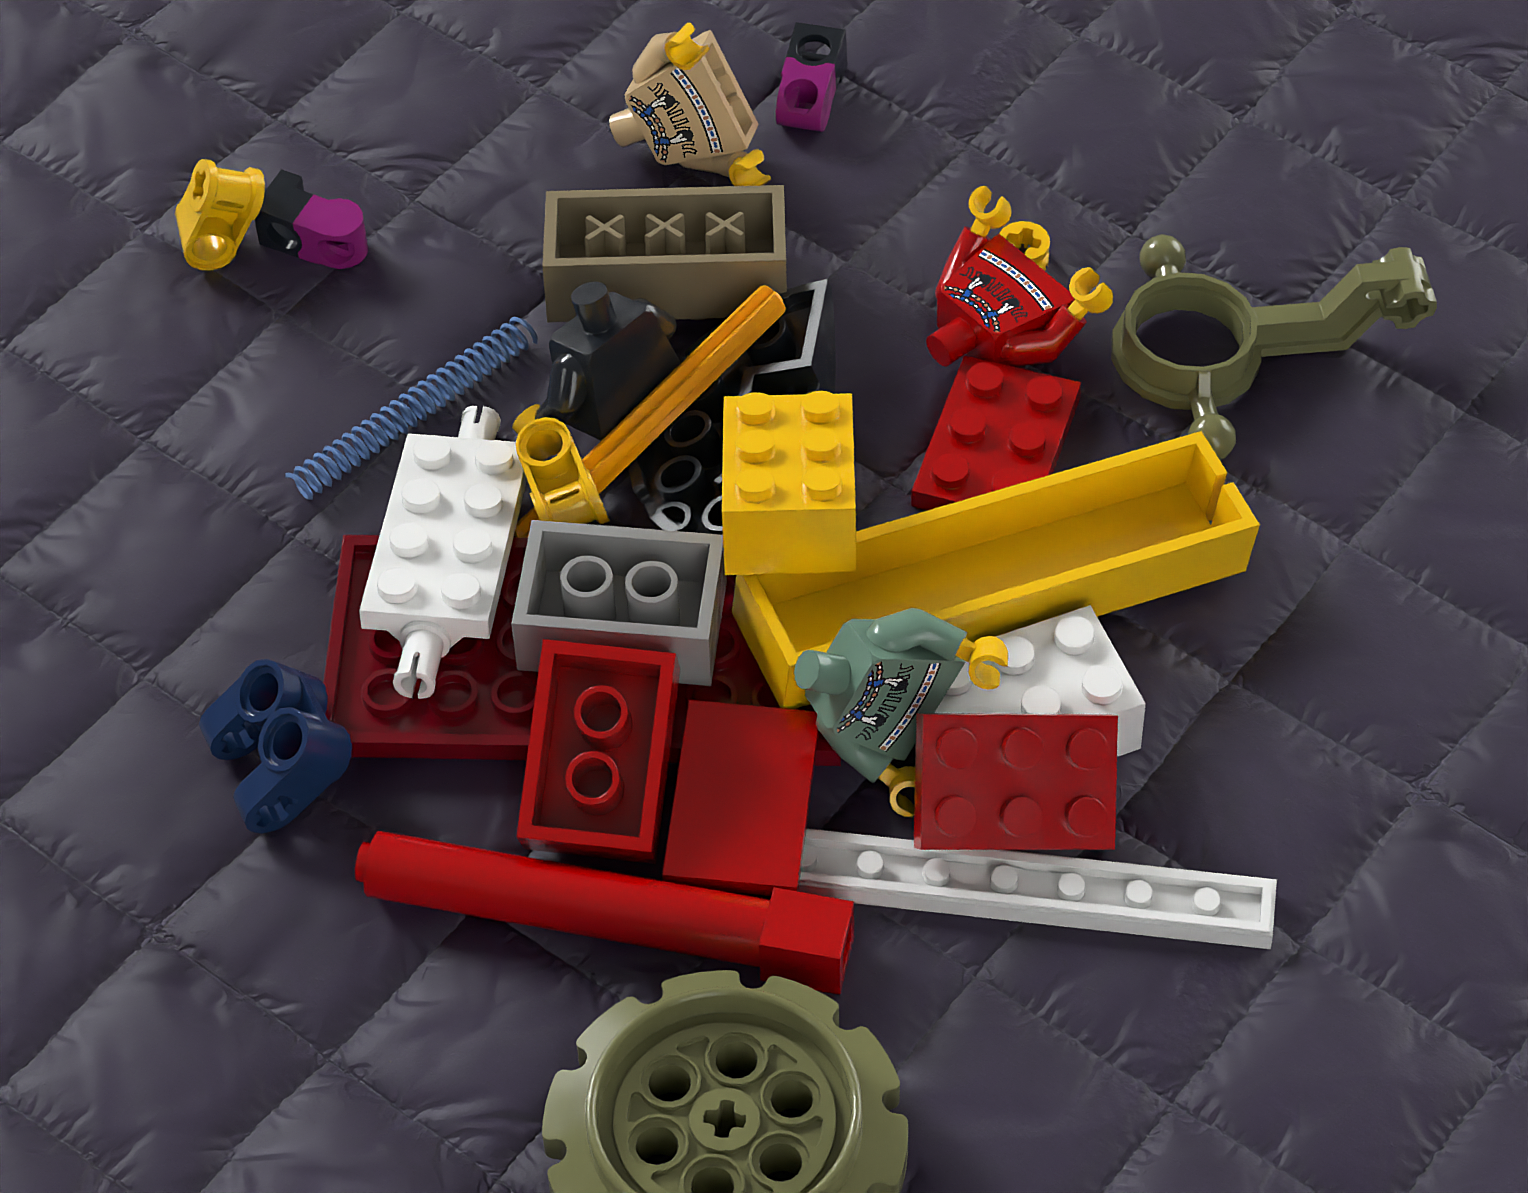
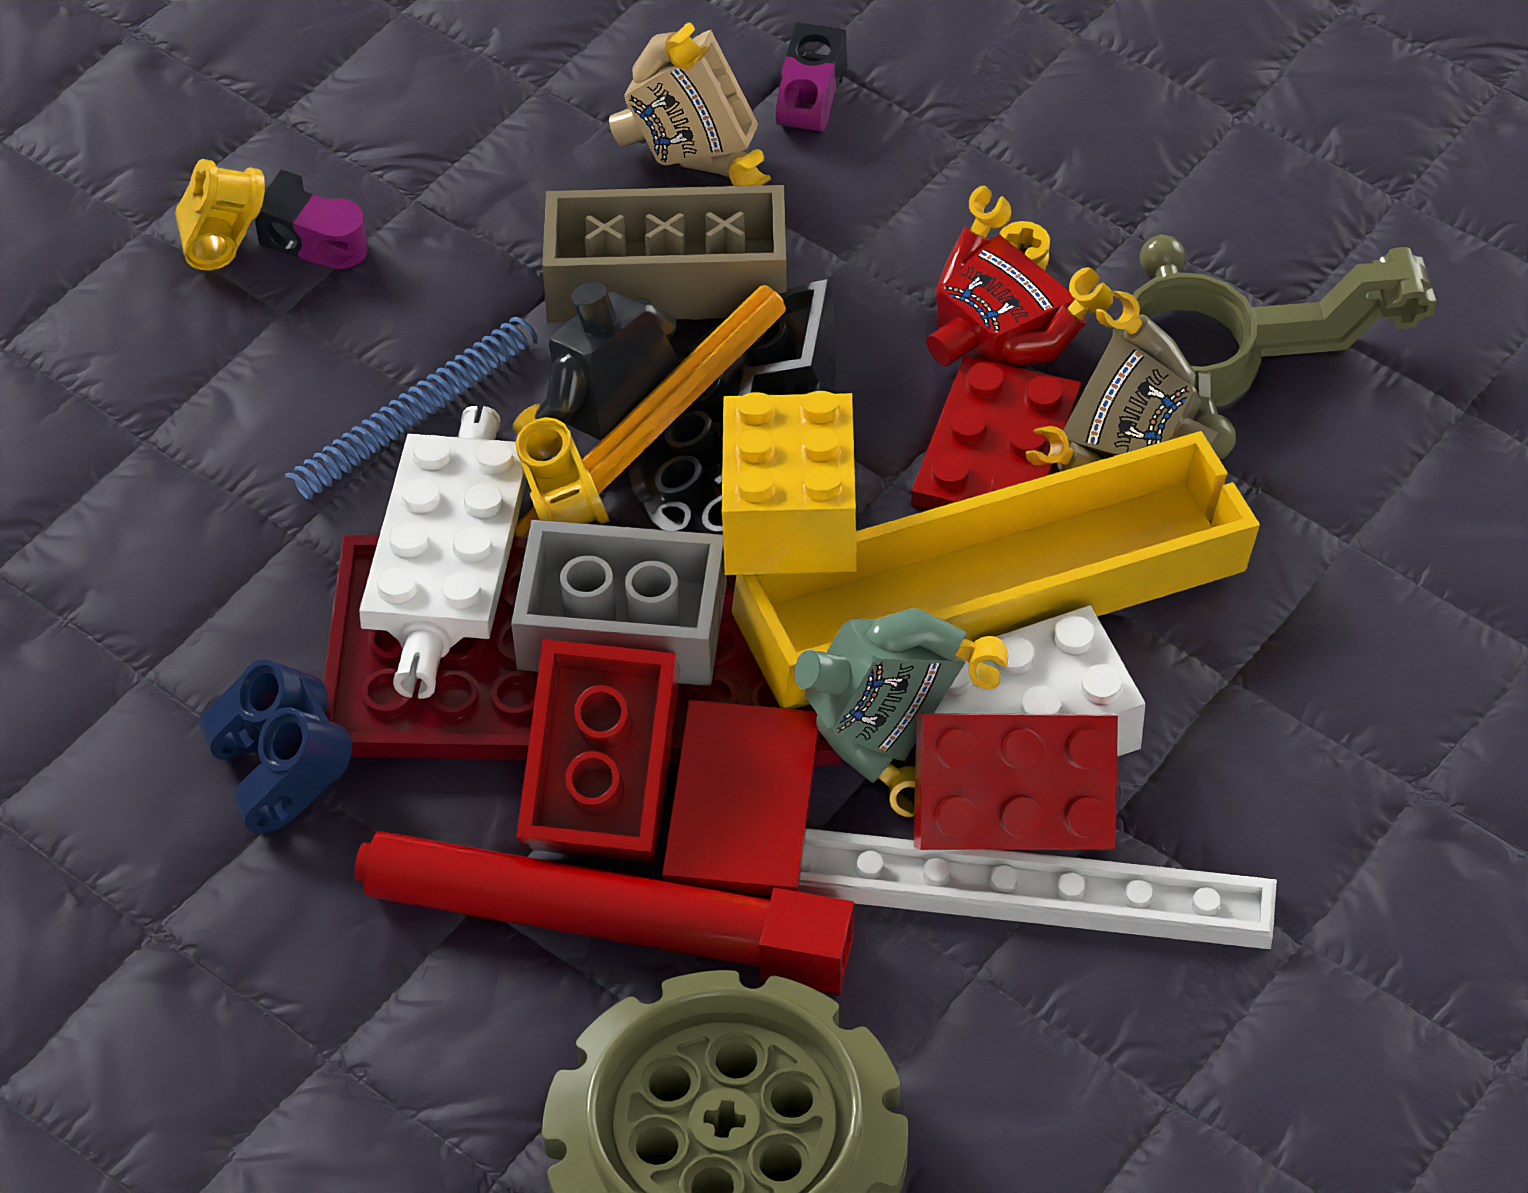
none -> dark tan torso [1026,291,1221,471]

